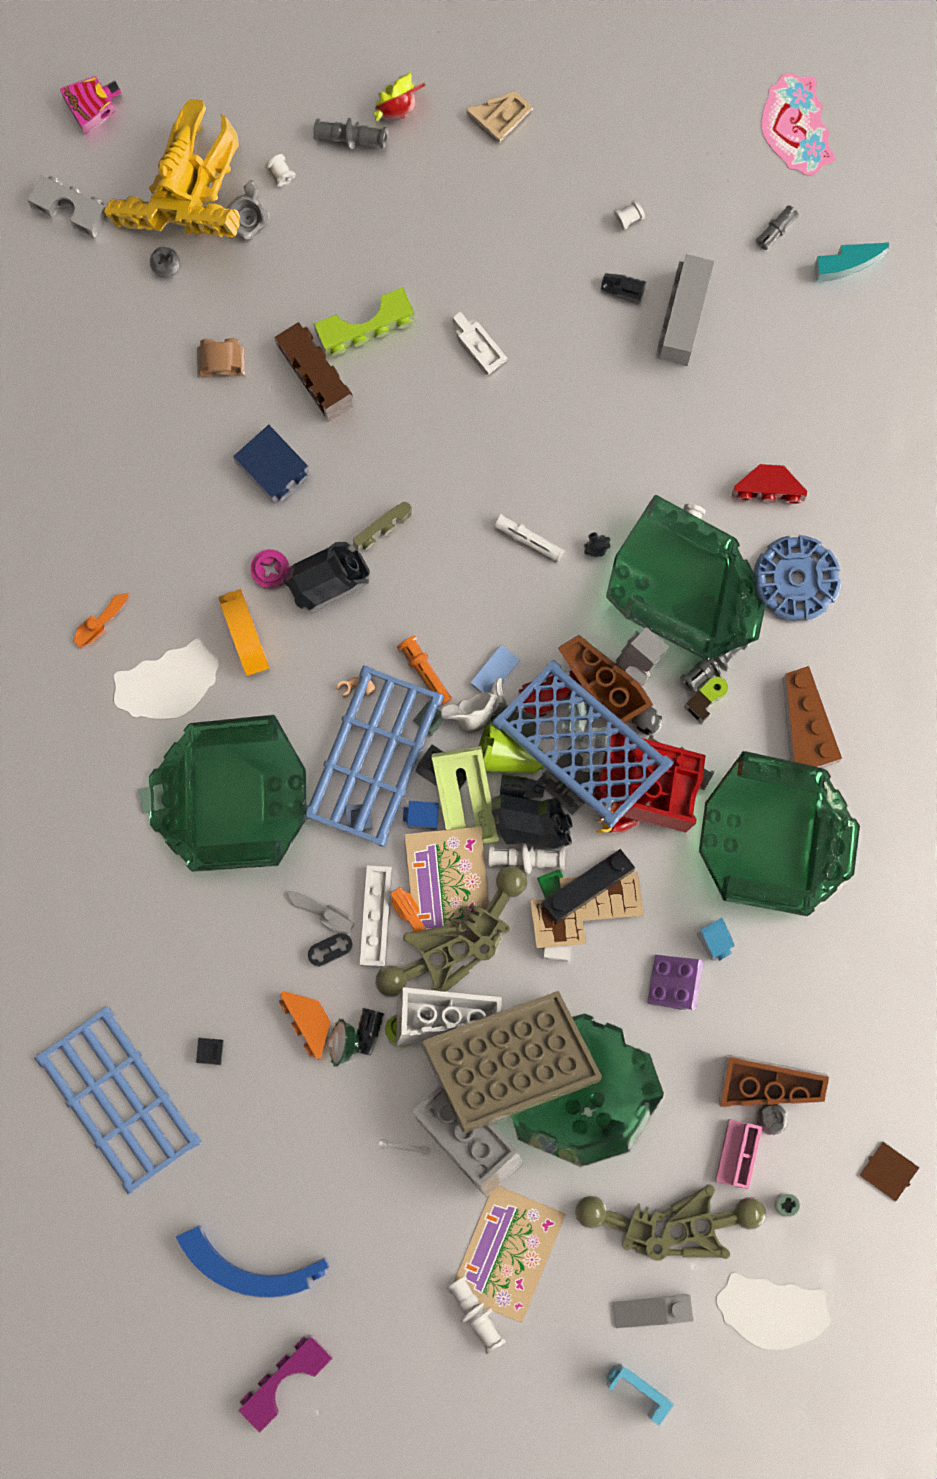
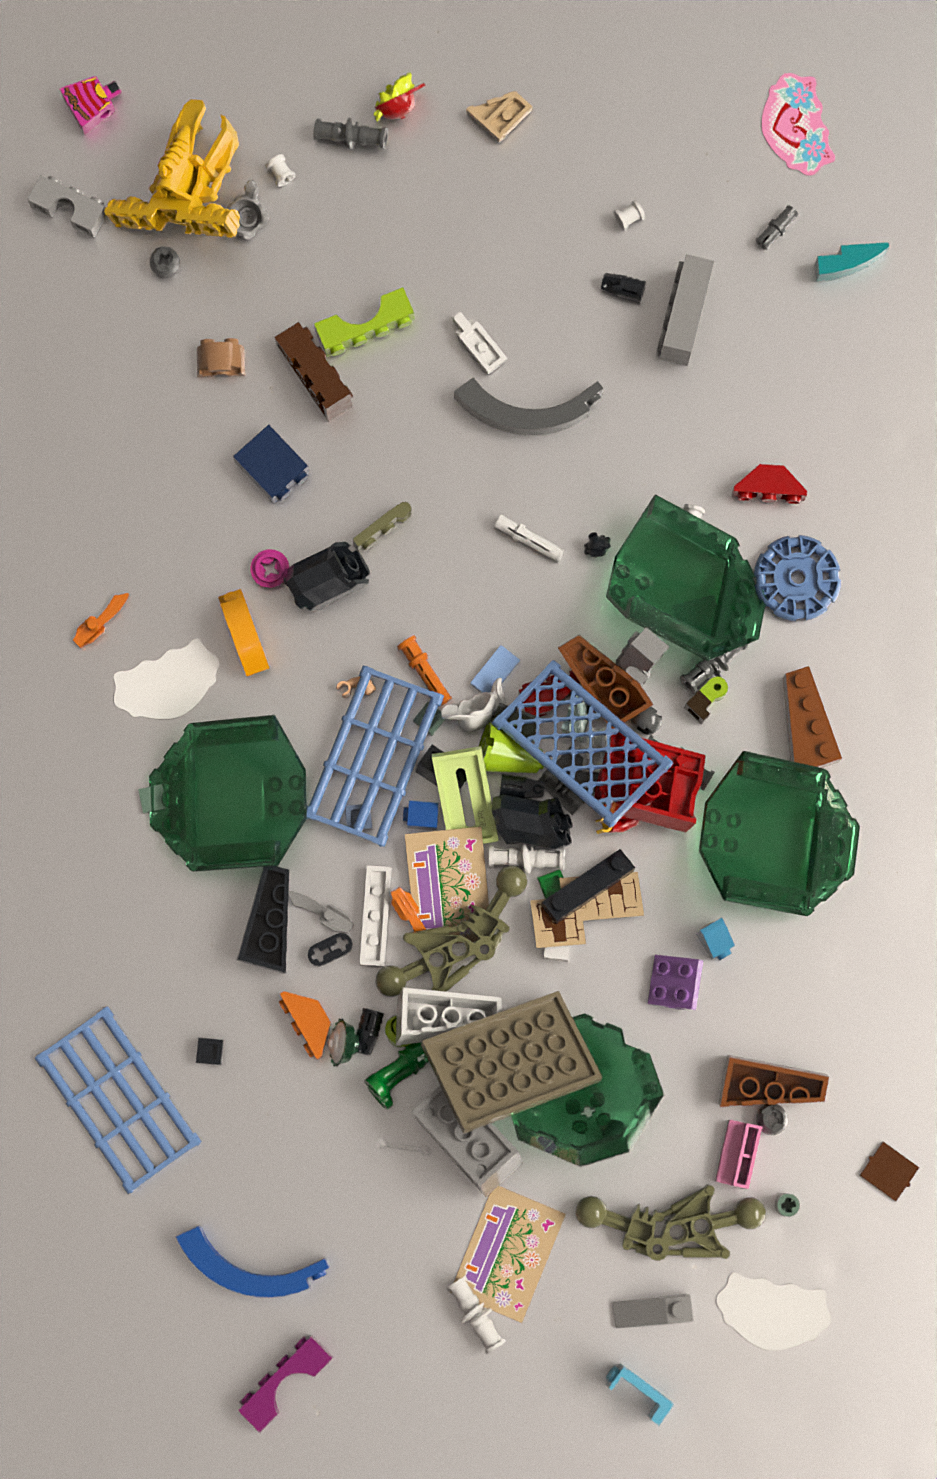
none -> black wedge [236,863,289,974]
none -> green piece [364,1042,429,1110]
none -> dark grey arch [454,377,604,435]

